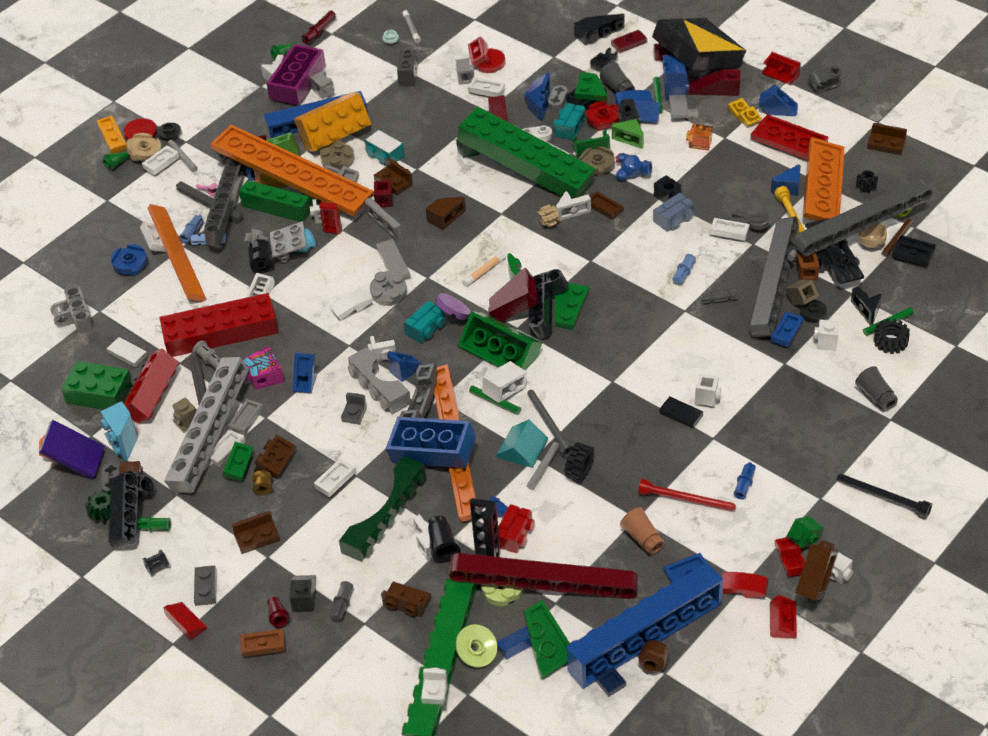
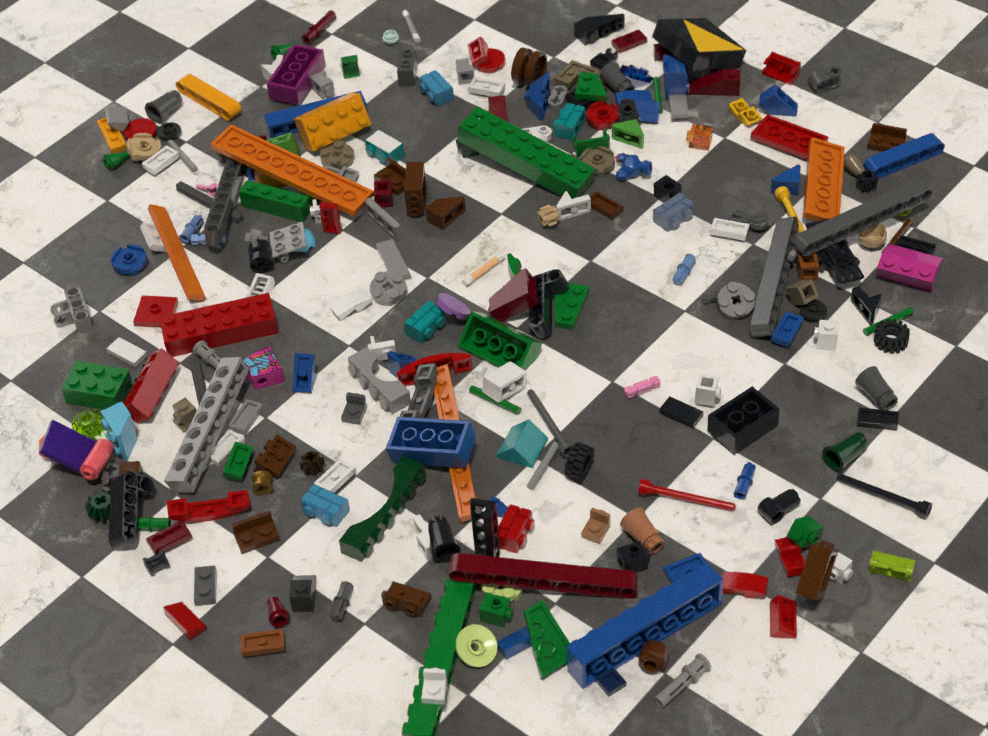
none -> clear neon green gear [72,407,105,440]
none -> coral brick [80,439,115,480]
none -> light grey slope [105,107,129,132]
none -> red plate [133,295,178,327]
none -> dark grey plant [145,90,183,123]
none -> dark red plate [146,520,192,555]
none -> red slope [166,490,250,522]
none -> light orange beam [176,73,242,121]
none -> dark brown gear [299,451,325,476]
none -> dark azure brick [301,484,350,526]
none -> green slope [340,55,360,79]
none -> red slope [397,353,473,387]
none -> reddish brown window [404,162,427,217]
none -> dark azure brick [419,70,454,106]
none -> green brick [479,593,513,628]
none -> reddish brown wheel [511,47,547,87]
none -> dark tan plate [555,60,600,88]
none -> medium nougat bracket [581,508,610,544]
none -> black brick [617,541,650,573]
none -> clear blue plate [619,64,653,83]
none -> bright pink axle [624,376,661,398]
none -> light grey pin [653,653,711,708]
none -> black brick [707,386,780,454]
none -> light grey plate [717,281,755,320]
none -> black piece [757,489,801,524]
none -> dark green plant [822,432,868,472]
none -> dark tan cone [844,154,865,177]
none -> black tile [857,407,899,431]
none -> blue beam [863,133,945,179]
none -> lime hinge [869,551,915,581]
none -> dark pink slope [877,244,943,292]

